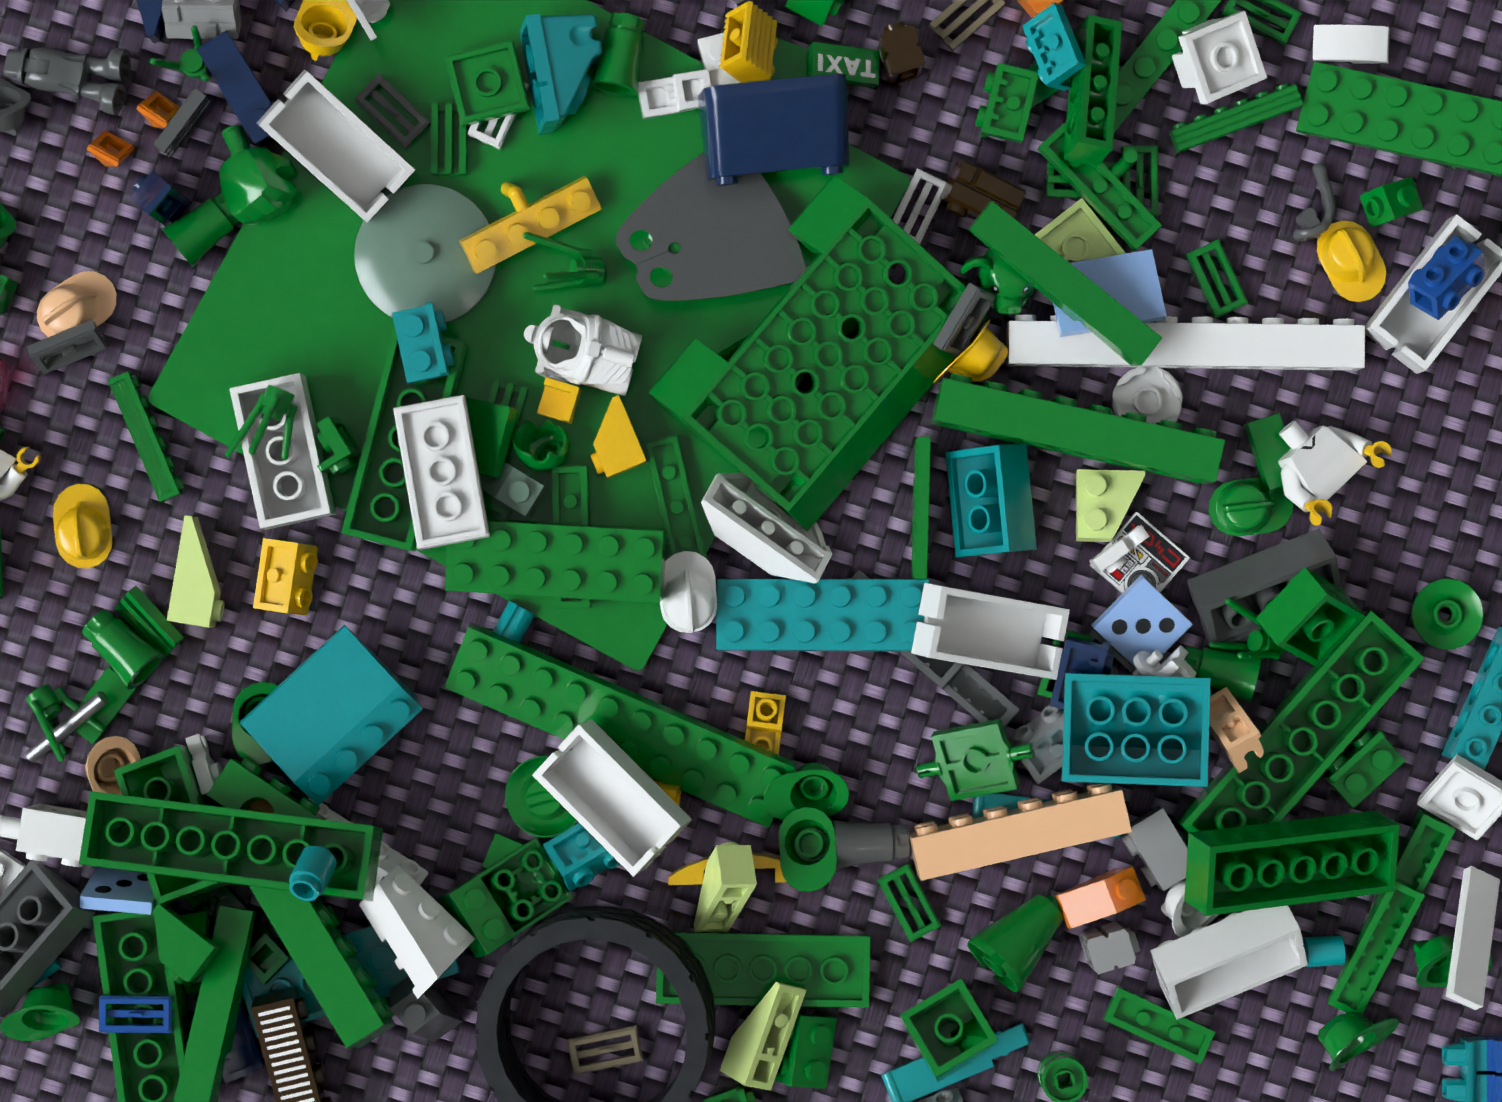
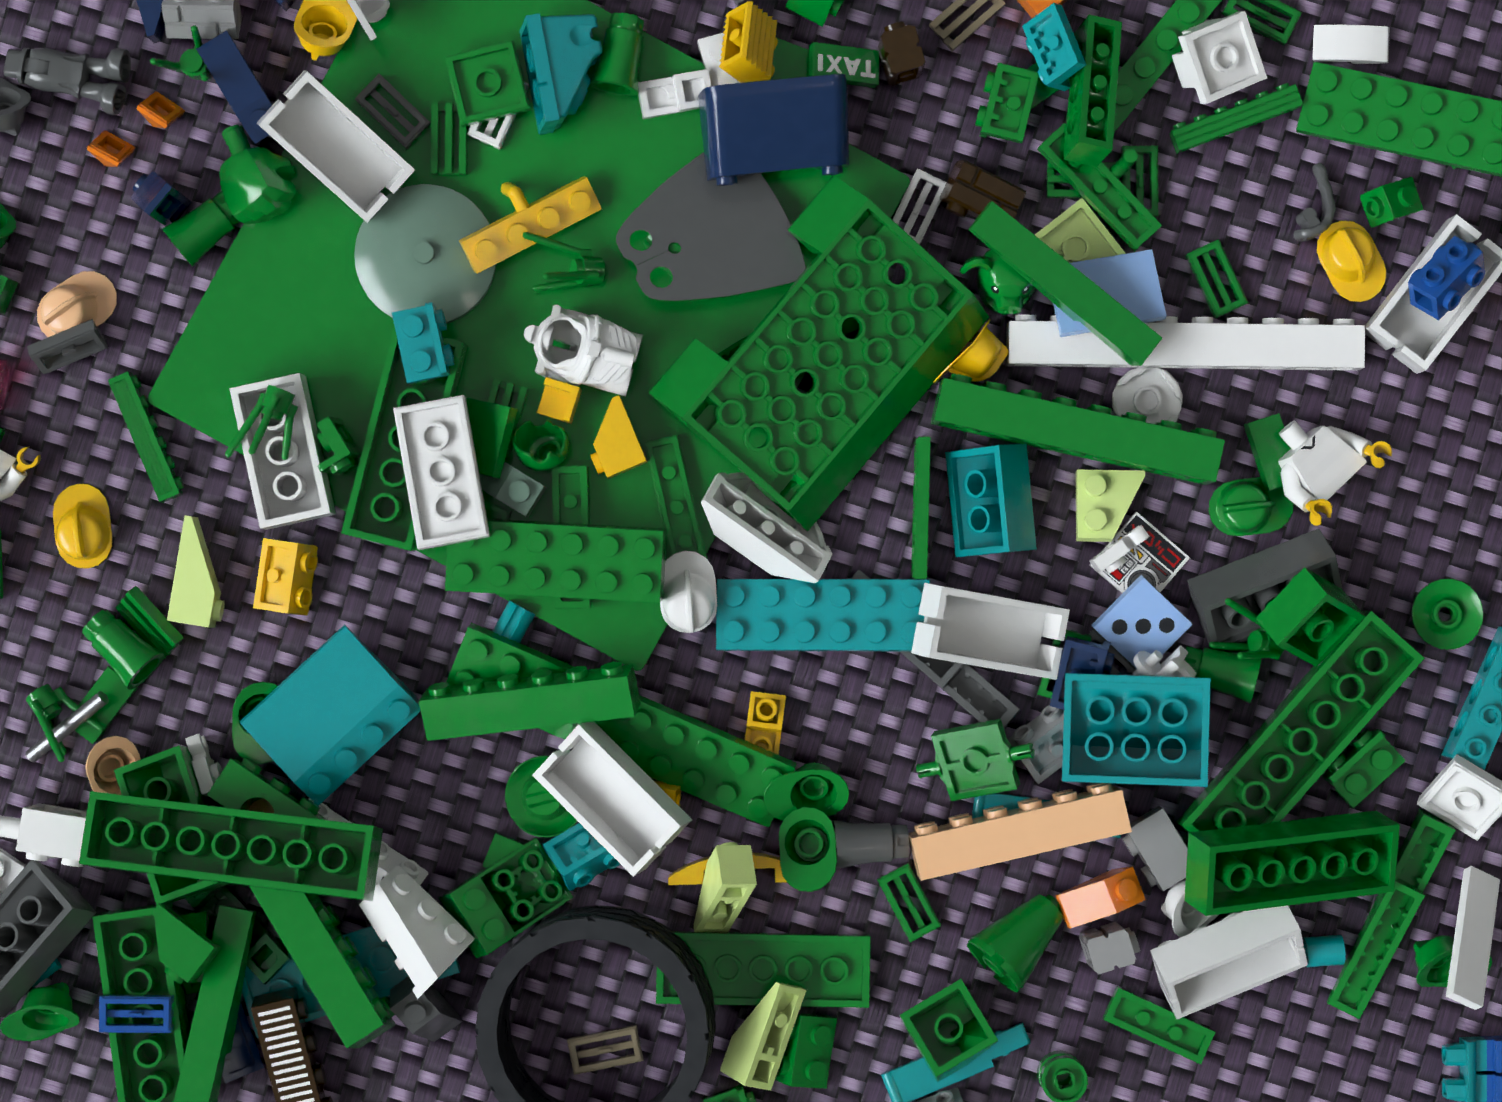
light blue tile [80,867,156,915] -> none
dark grey tile [154,89,212,158] -> none
teal brick [289,846,337,901] -> none
dark grey tile [933,282,996,356] -> none
light nougat hinge [1209,687,1264,773] -> none
green piece [1317,1013,1399,1071] -> none
none -> green brick [419,662,641,741]

